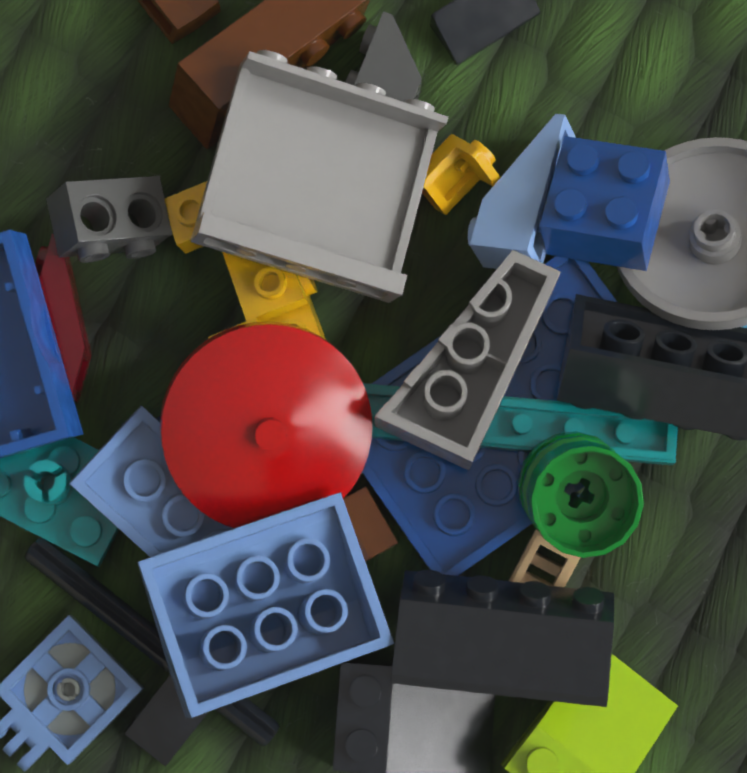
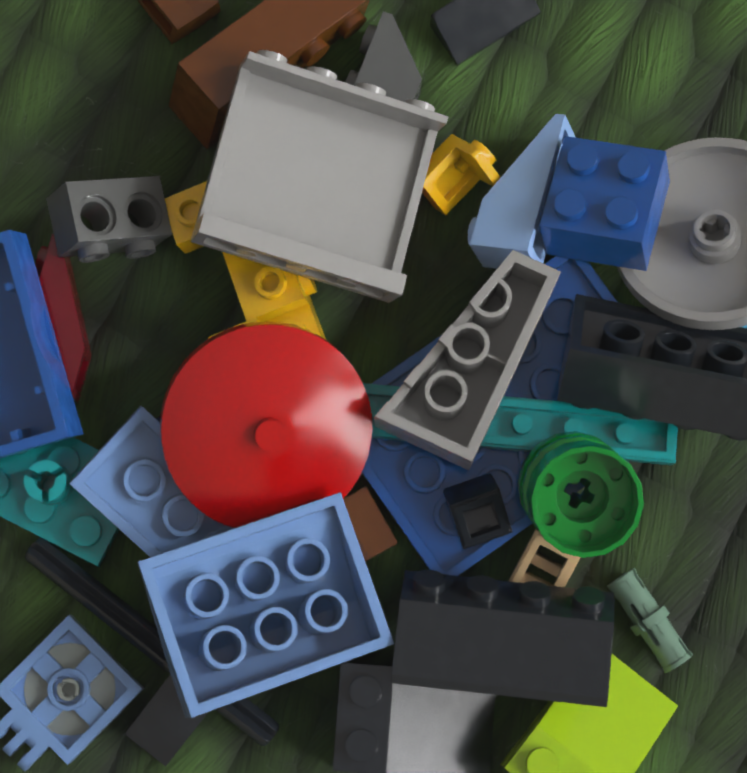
none -> black slope [443,473,512,549]
none -> sand green pin [607,568,693,673]

